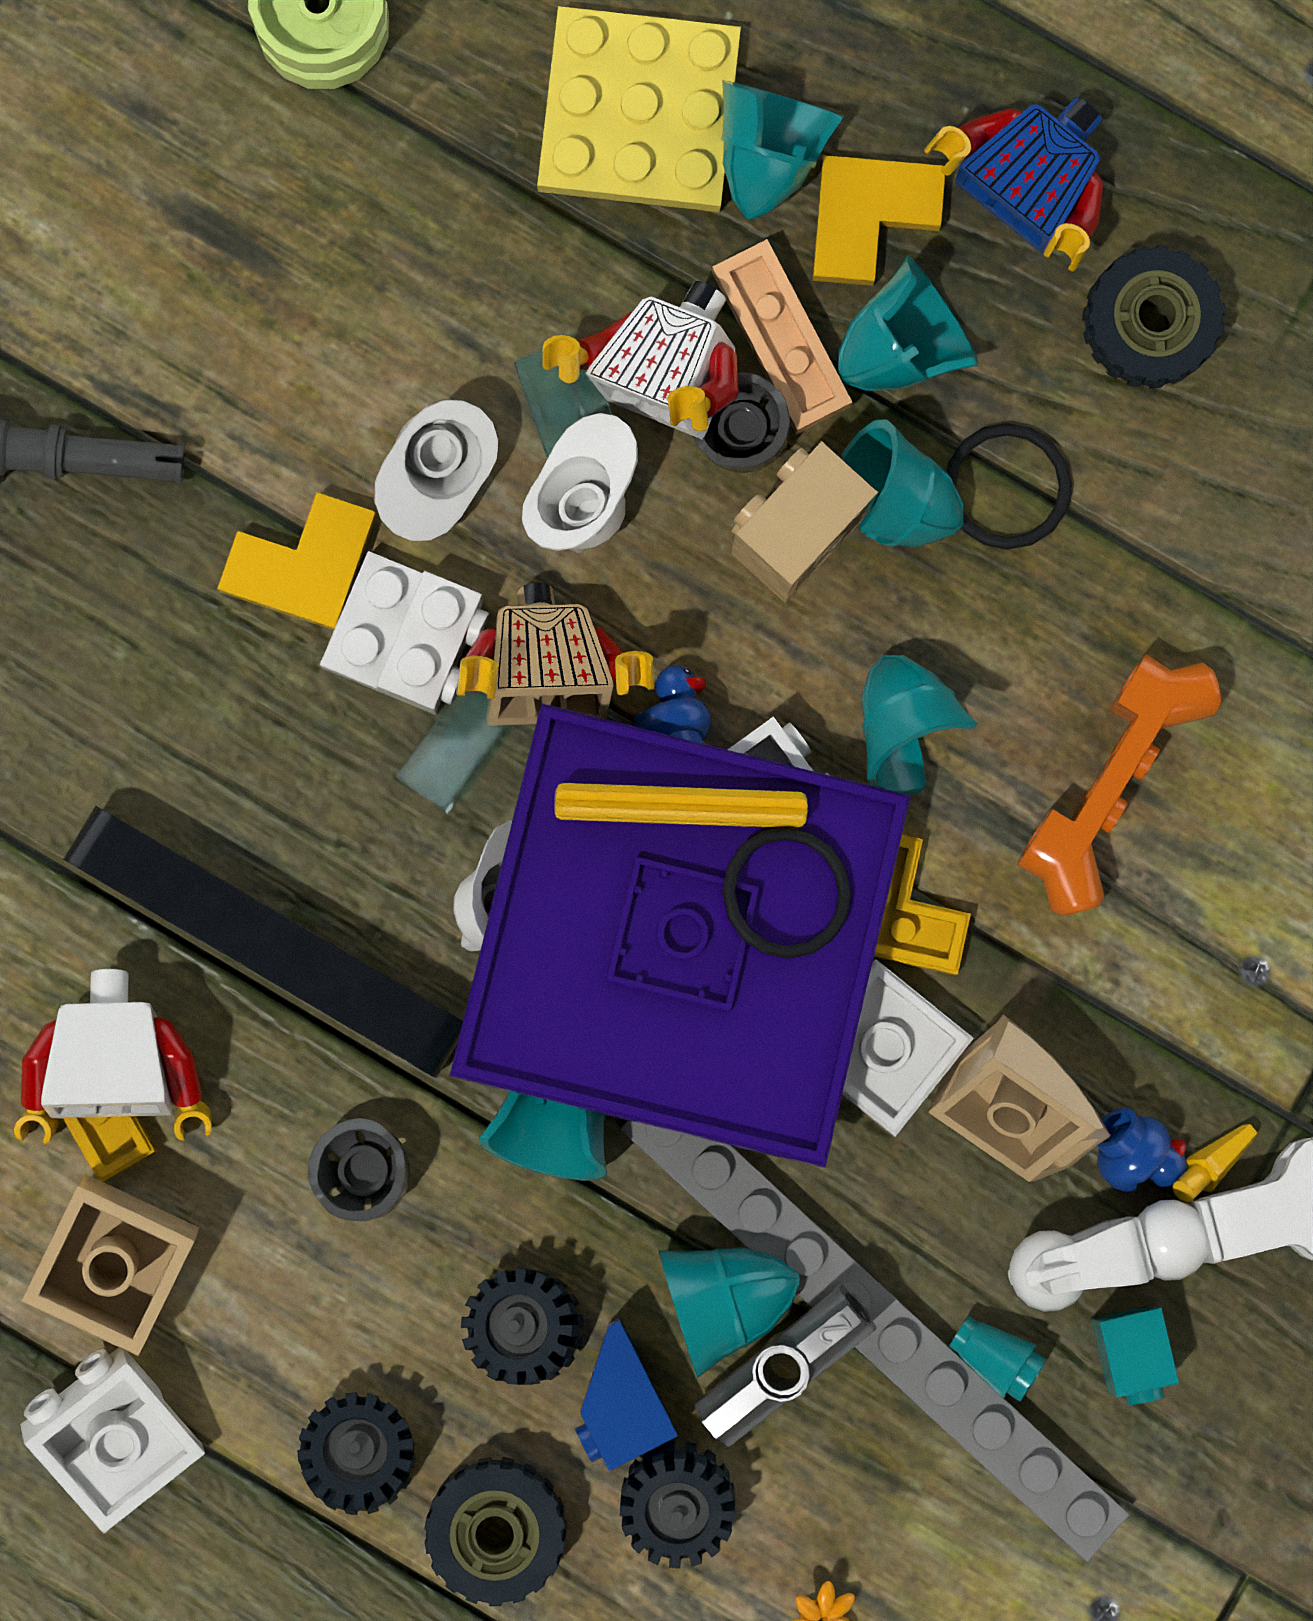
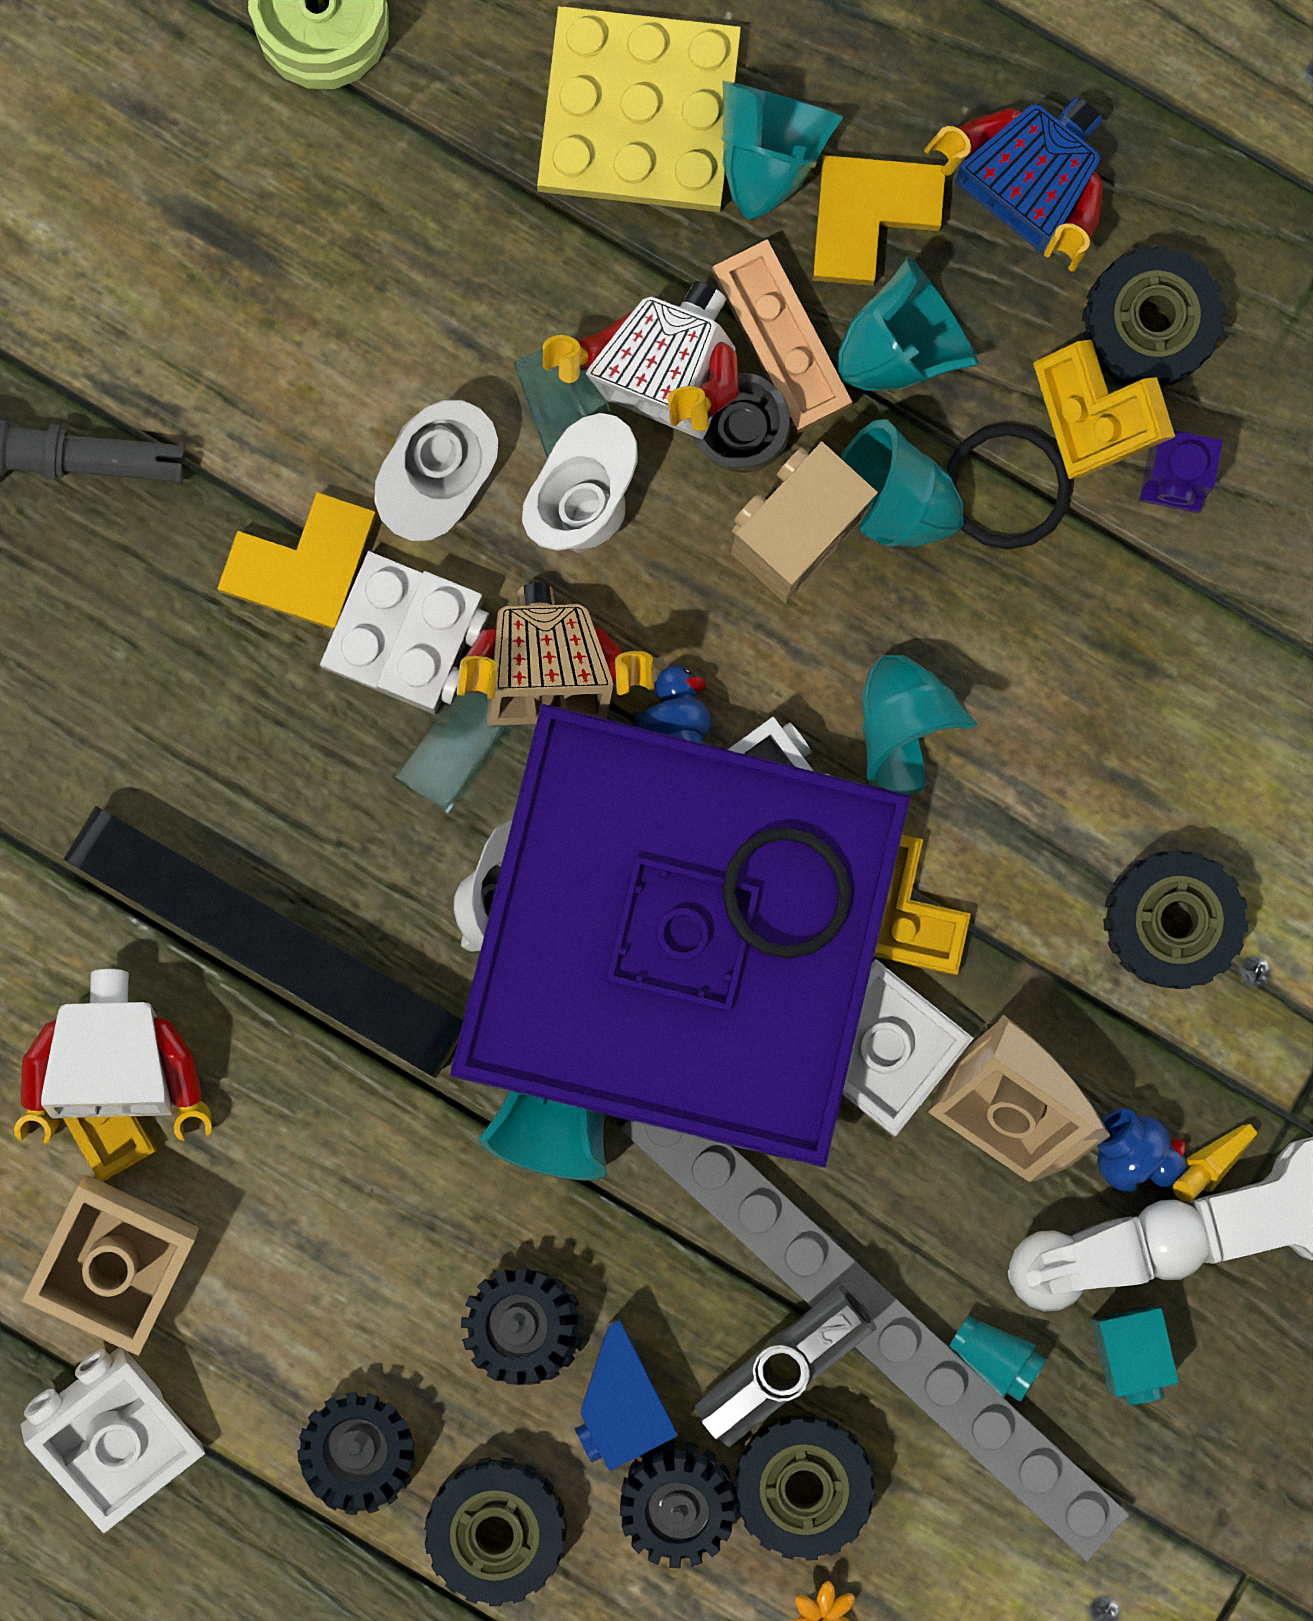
dark grey helmet [308,1118,410,1222] -> none
yellow axle [554,783,808,828] -> none
teal helmet [658,1248,801,1378] -> none
orange plate [1017,654,1221,916] -> none
none -> black wheel [734,1414,875,1561]
none -> yellow tile [1033,340,1175,479]
none -> black wheel [1103,850,1249,989]
none -> dark purple brick [1139,430,1223,513]

